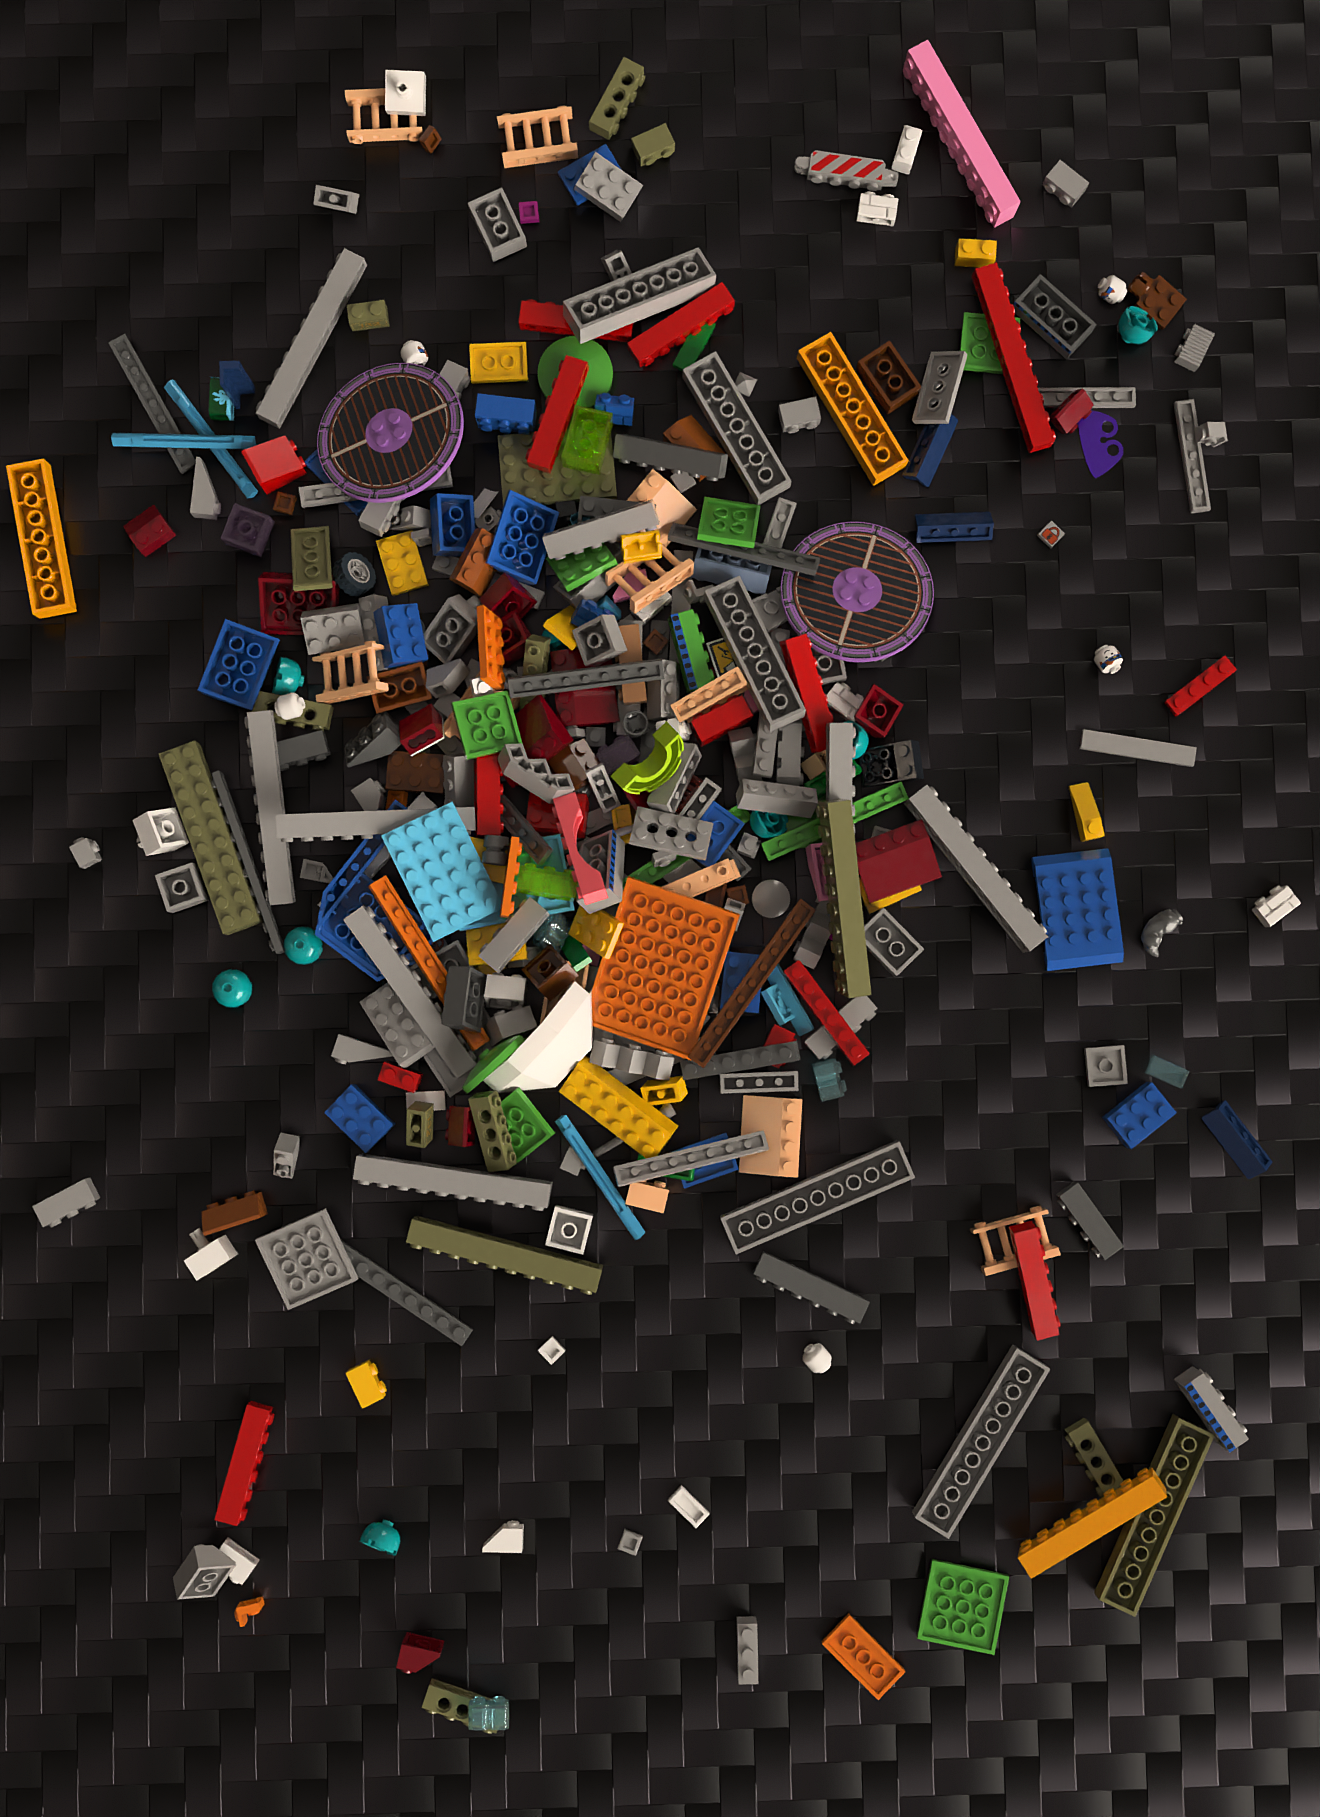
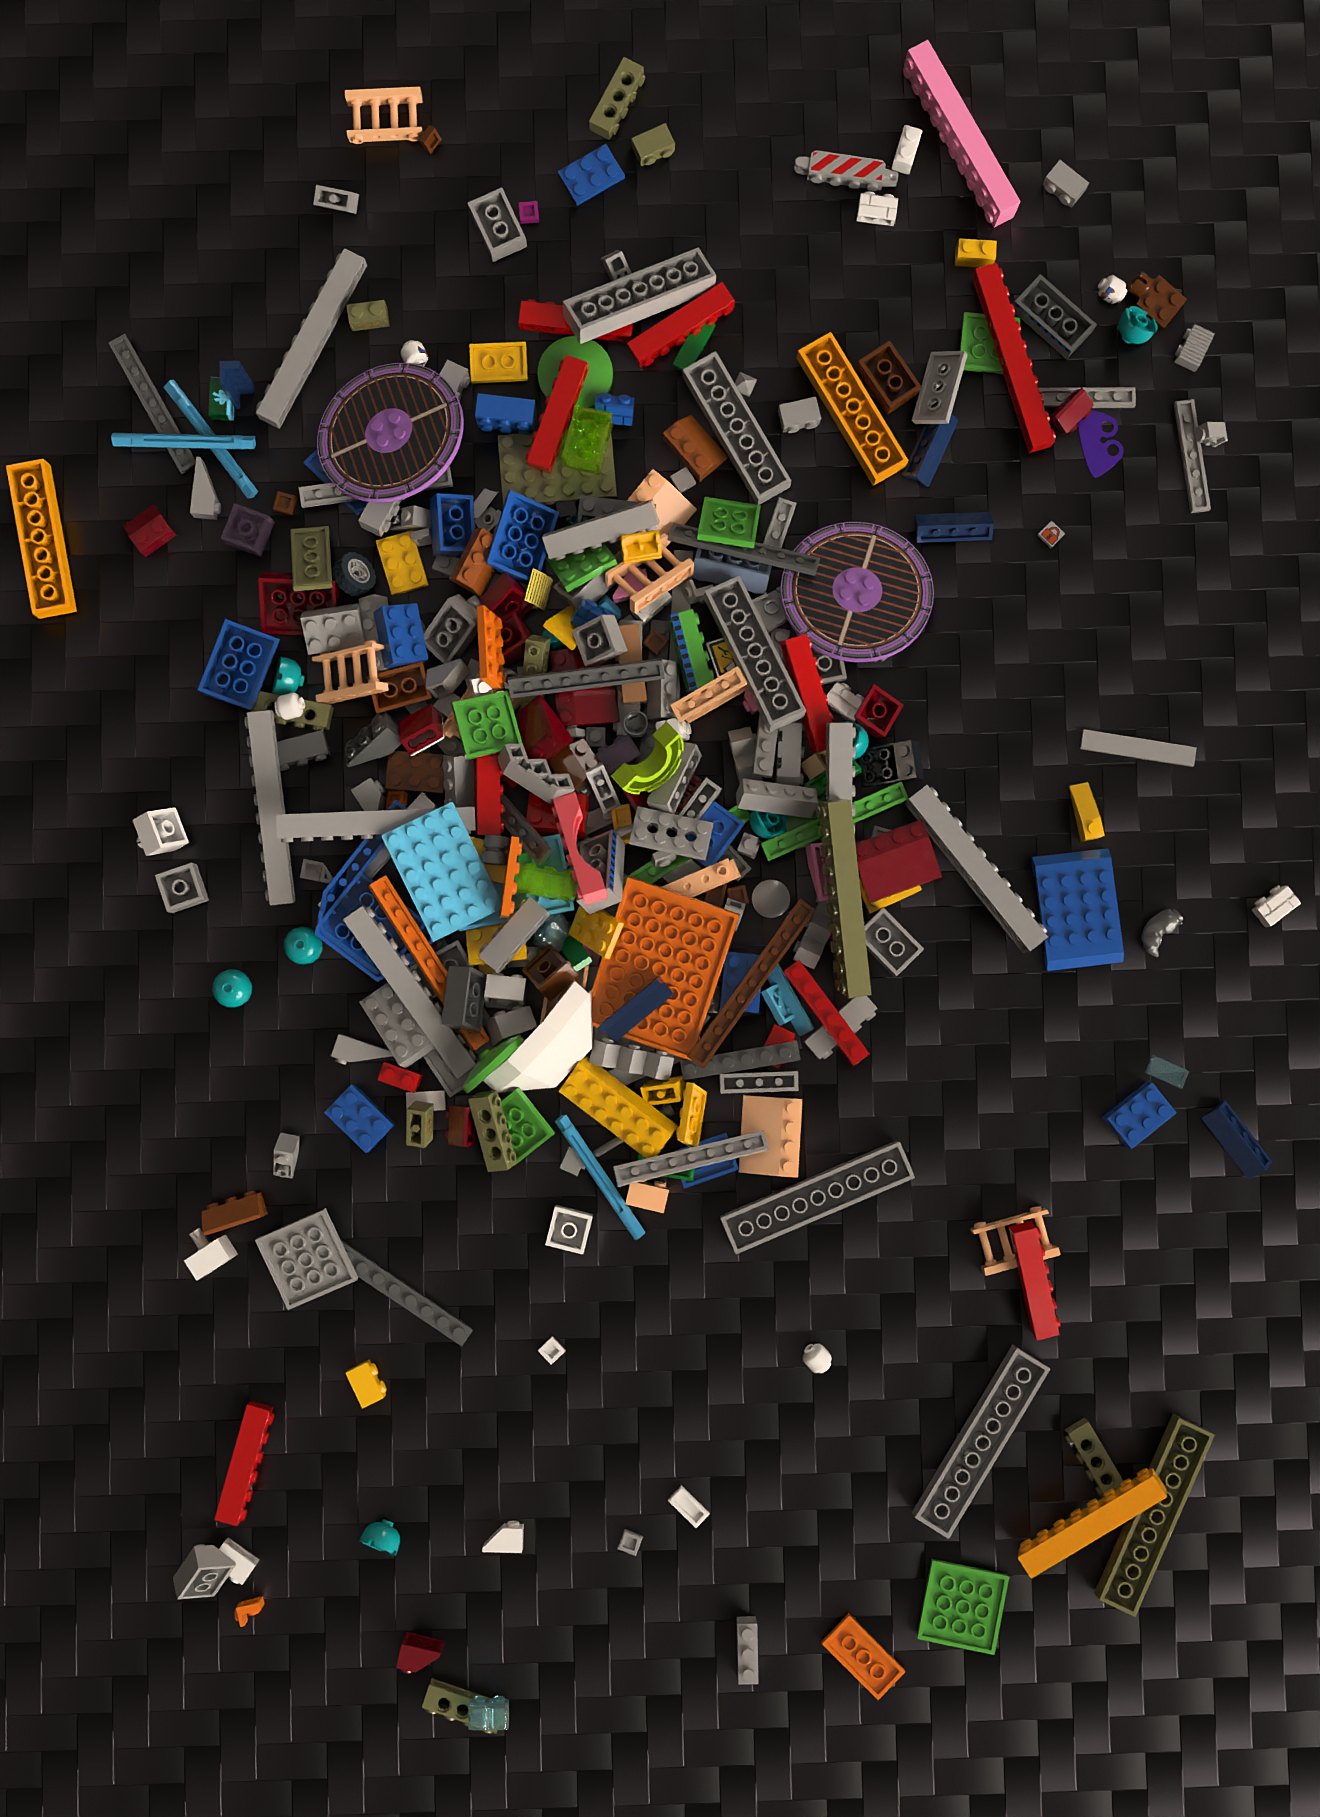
light grey brick [32,1178,100,1228] -> none
light grey brick [69,837,102,869] -> none
olive brick [159,741,264,935] -> none
dark grey plate [211,771,285,954] -> none
red slope [241,436,307,495] -> none
light grey brick [353,1153,553,1211] -> none
white brick [385,70,426,116] -> none
olive brick [406,1216,603,1295] -> none
light nougat fence [497,106,578,168] -> none
light grey brick [574,152,643,222] -> none
dark grey brick [613,434,728,481] -> none
red brick [690,694,753,747] -> none
dark grey brick [753,1250,870,1324] -> none
clear light blue brick [812,1058,847,1102] -> none
dark grey brick [1056,1181,1124,1260] -> none
light grey plate [1084,1045,1128,1087] -> none
white head [1094,645,1123,674] -> none
red plate [1164,655,1237,717] -> none
light grey brick [1174,1366,1249,1453] -> none
none -> light yellow sticker [525,568,553,611]
none -> dark blue panel [598,976,673,1042]
none -> yellow plate [676,1082,707,1148]

